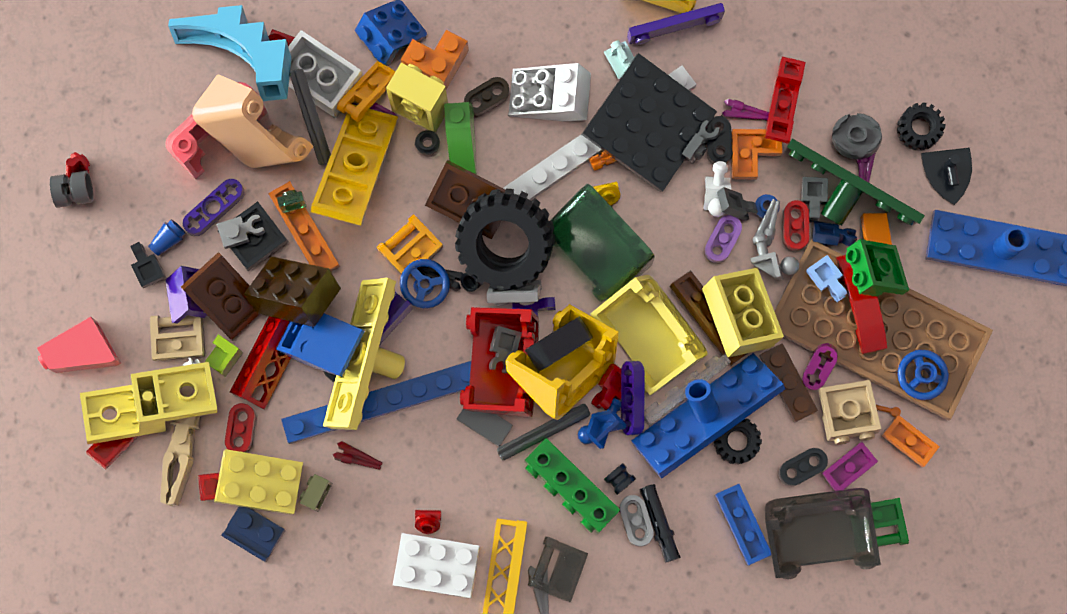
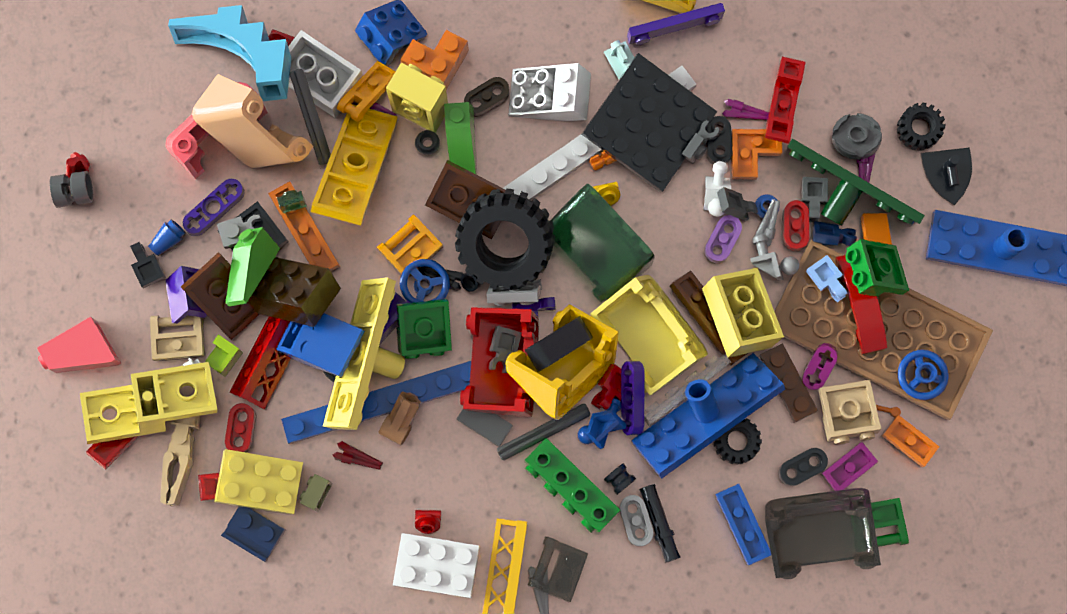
none -> bright green slope [226,227,280,306]
none -> medium nougat piece [379,391,421,446]
none -> green plate [396,299,452,359]

